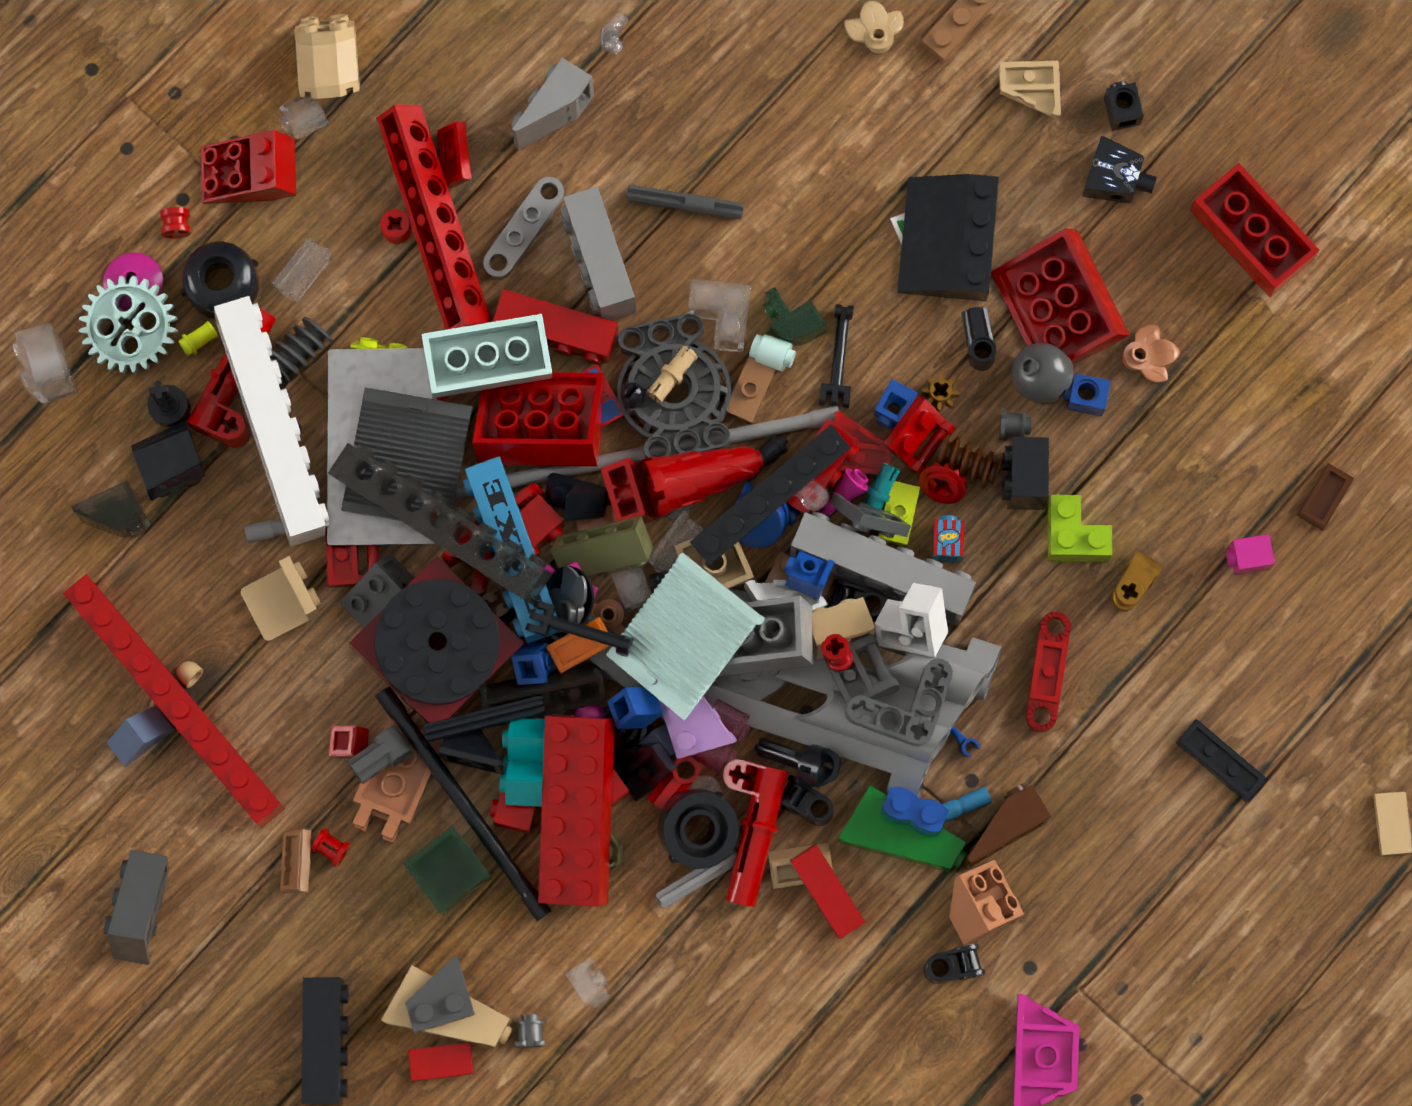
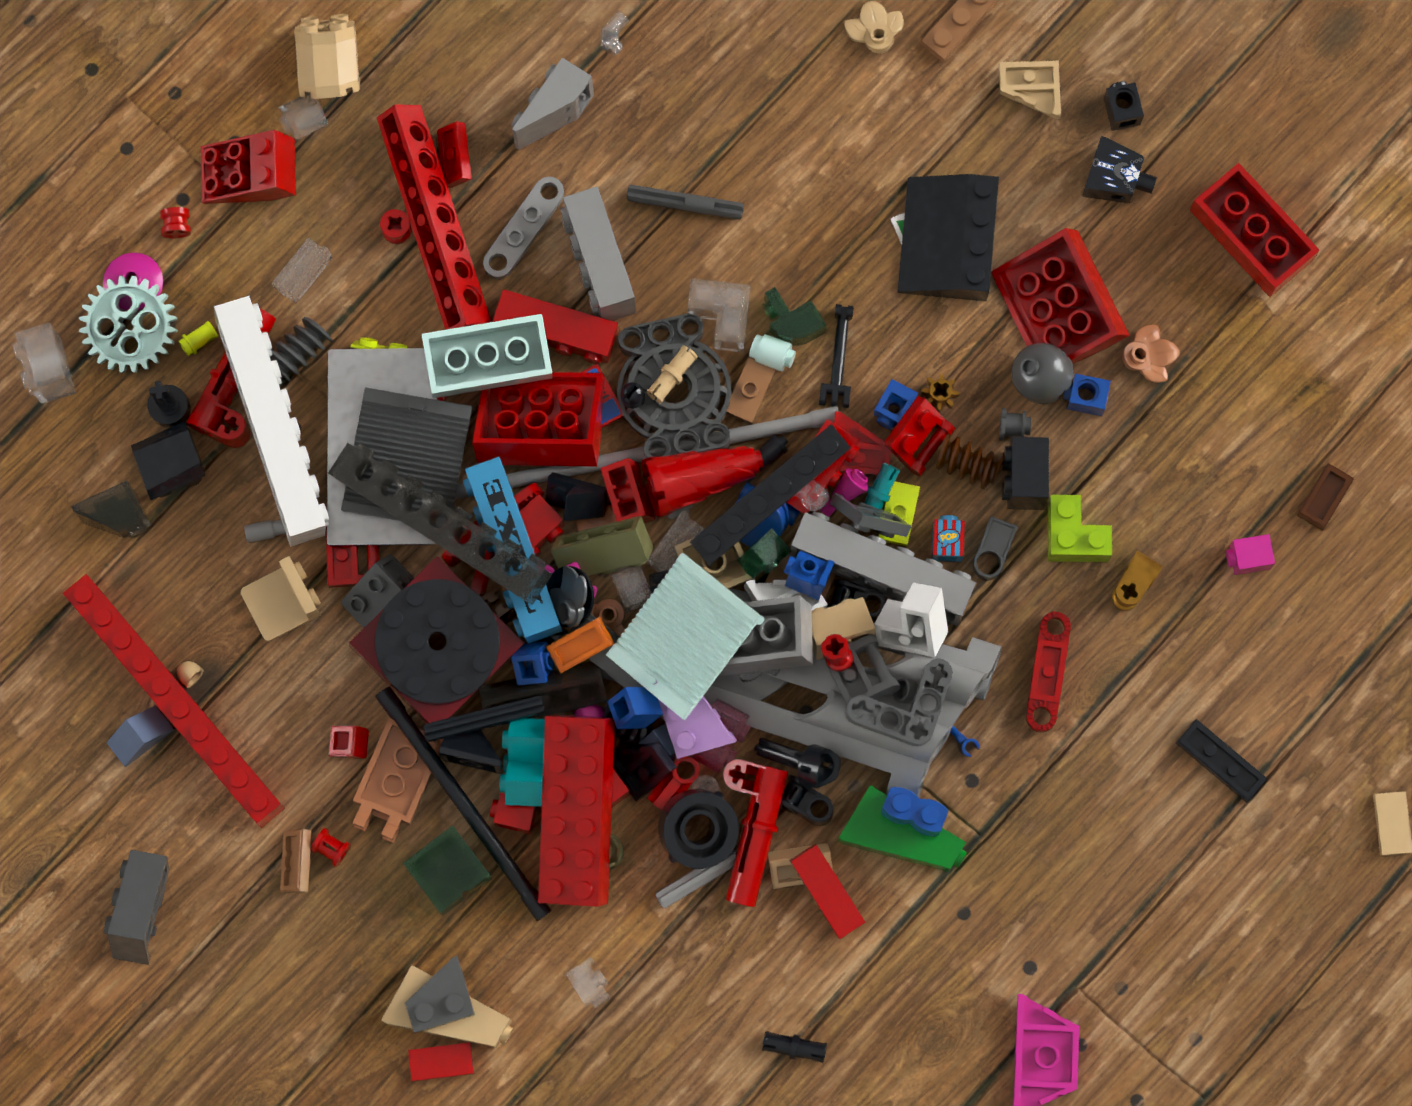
black piece [181,241,259,319] -> none
black brick [302,977,349,1105] -> none
dark grey piece [347,726,413,784] -> none
dark grey brick [514,1014,546,1047] -> none
black hinge [525,600,634,657] -> none
red gear [919,462,967,504] -> none
black piece [923,943,986,984] -> none
dark azure piece [942,786,992,823] -> none
nougat slope [949,860,1024,945] -> none
black piece [961,306,997,371] -> none
reddish brown slope [963,784,1051,870] -> none
none -> clear green brick [736,528,792,578]
none -> black pin [762,1031,827,1063]
none -> dark grey hinge [893,678,918,704]
none -> dark grey piece [973,516,1018,581]

